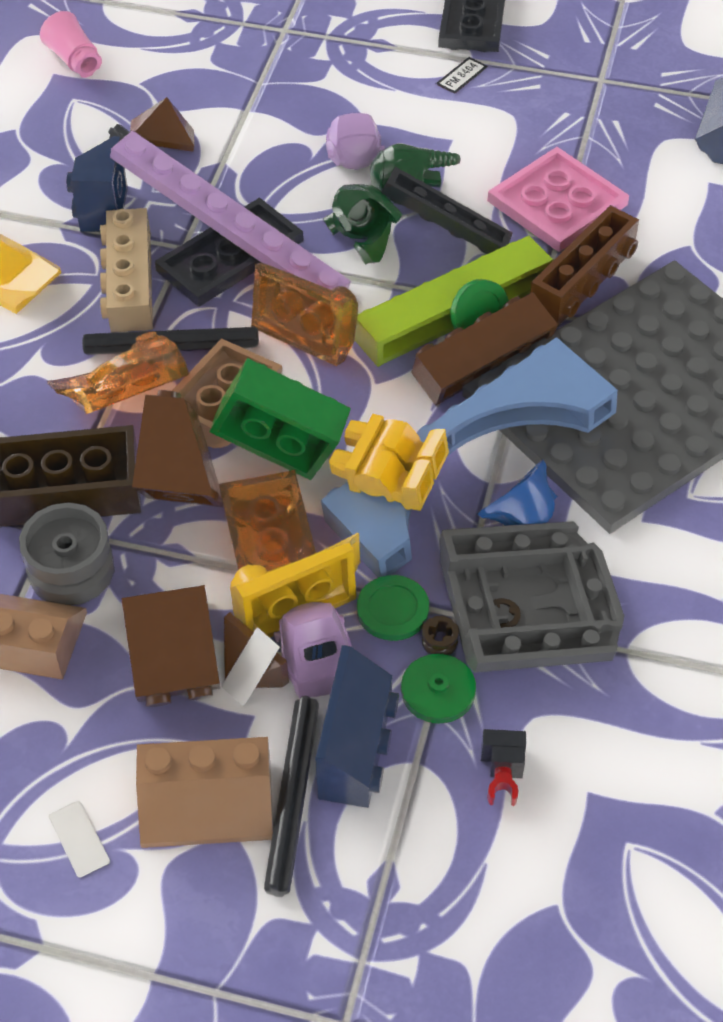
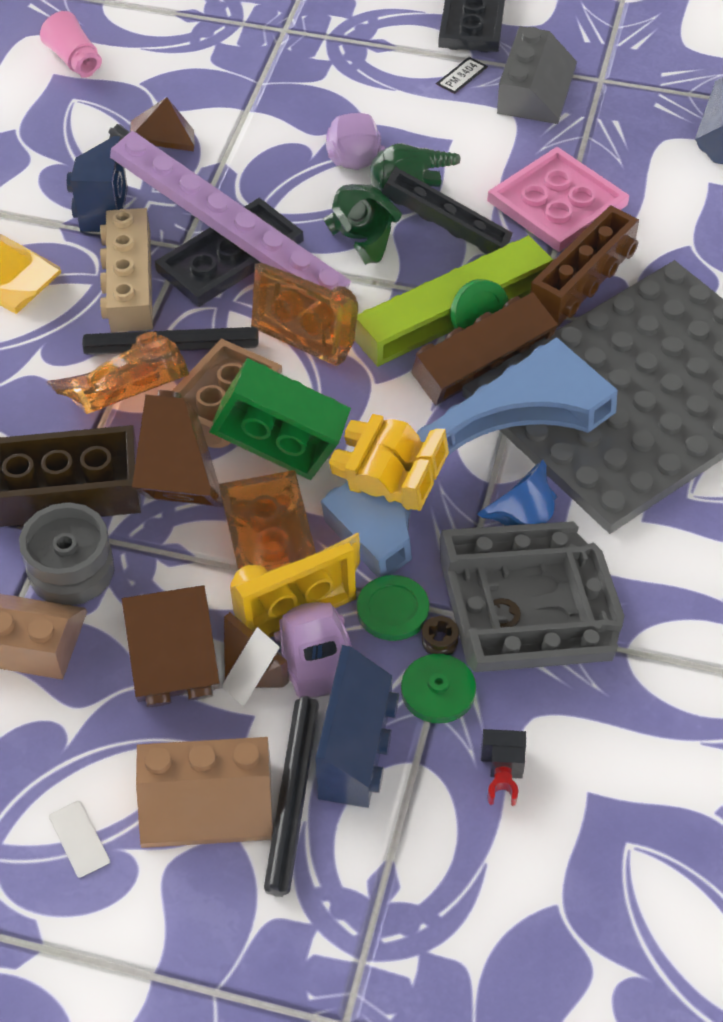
none -> dark grey slope [497,26,577,124]

